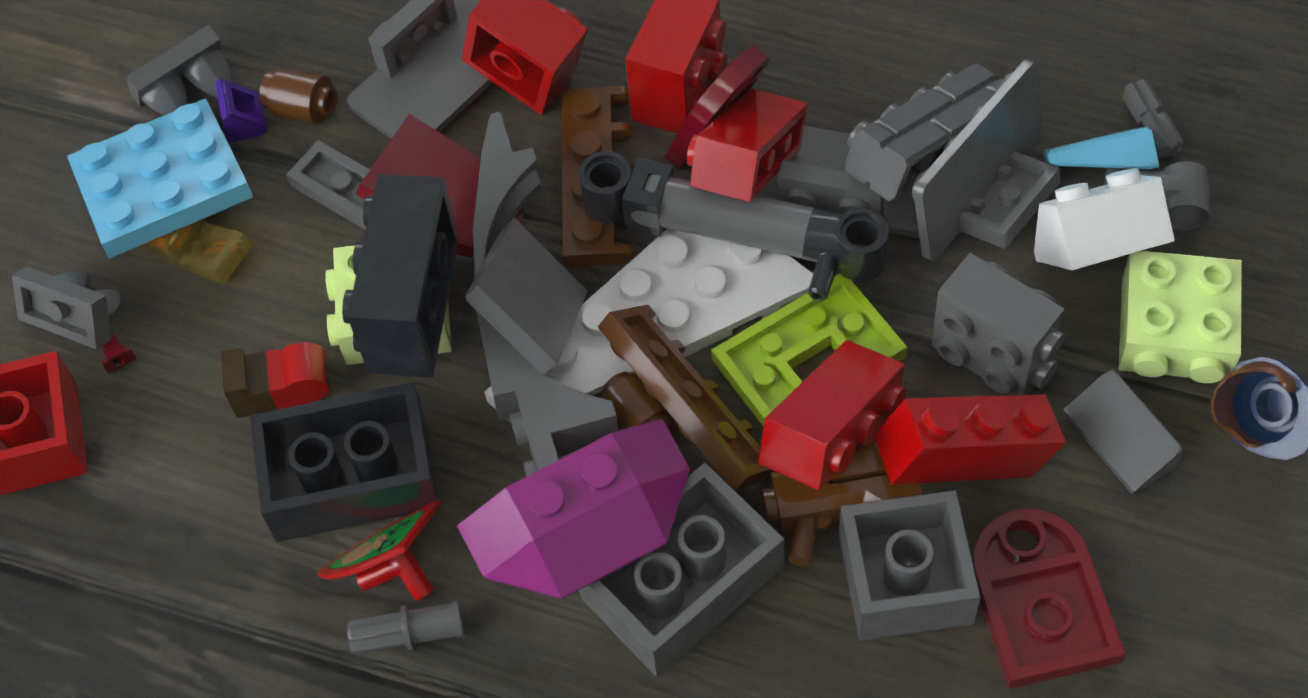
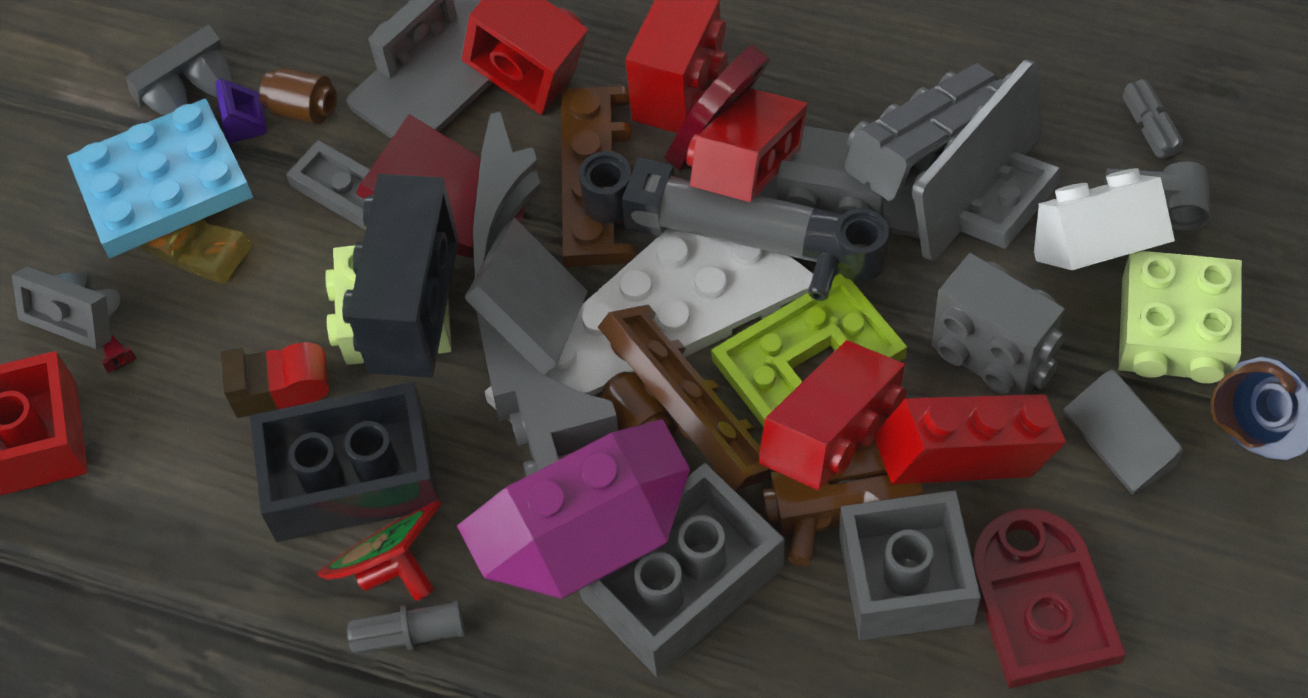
medium azure slope [1042,127,1159,169] -> none

